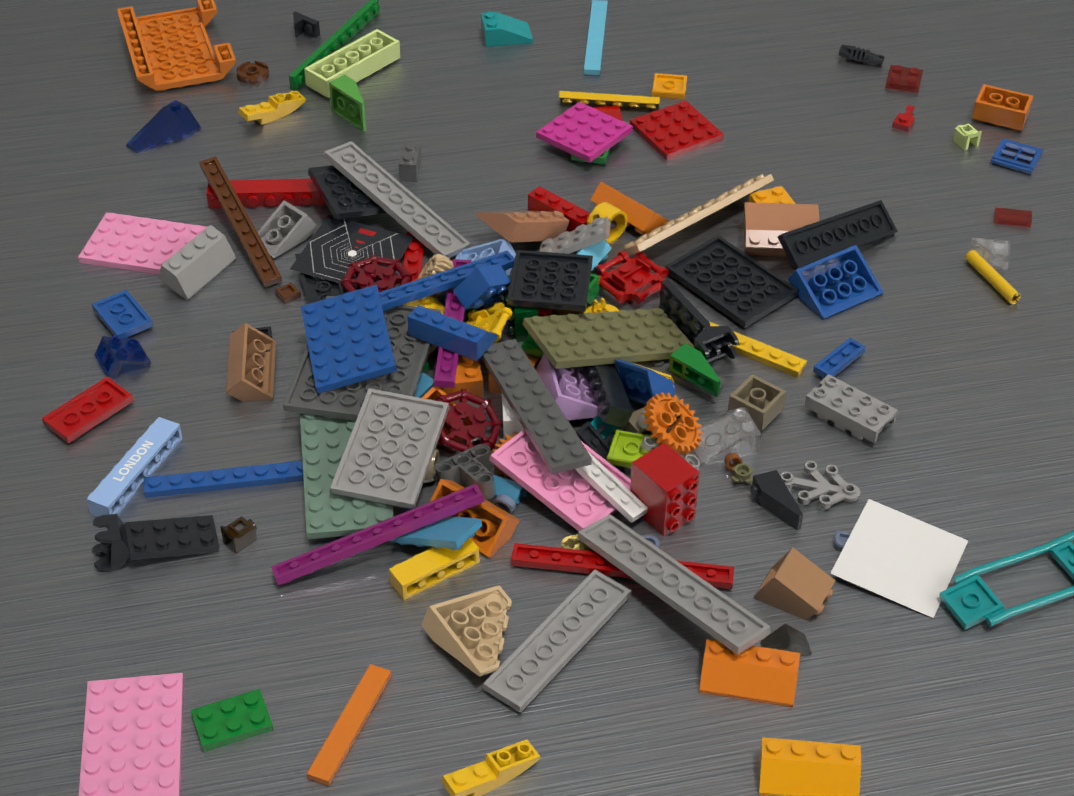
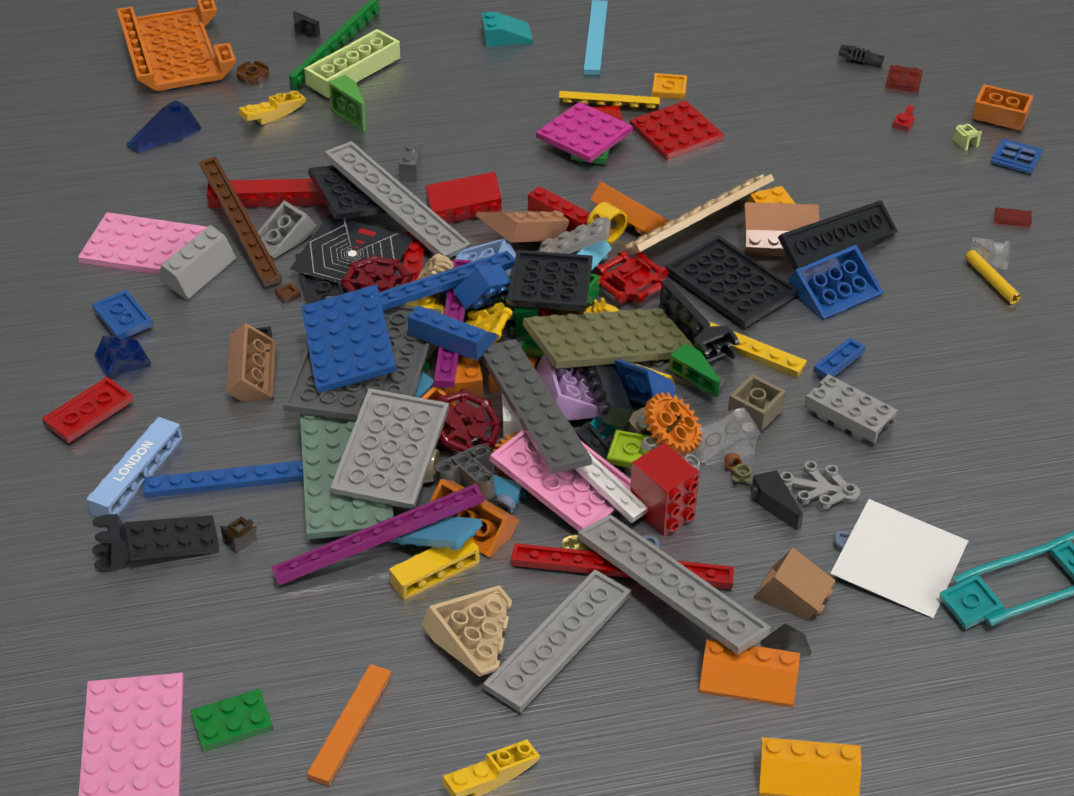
none -> red slope [425,171,502,224]

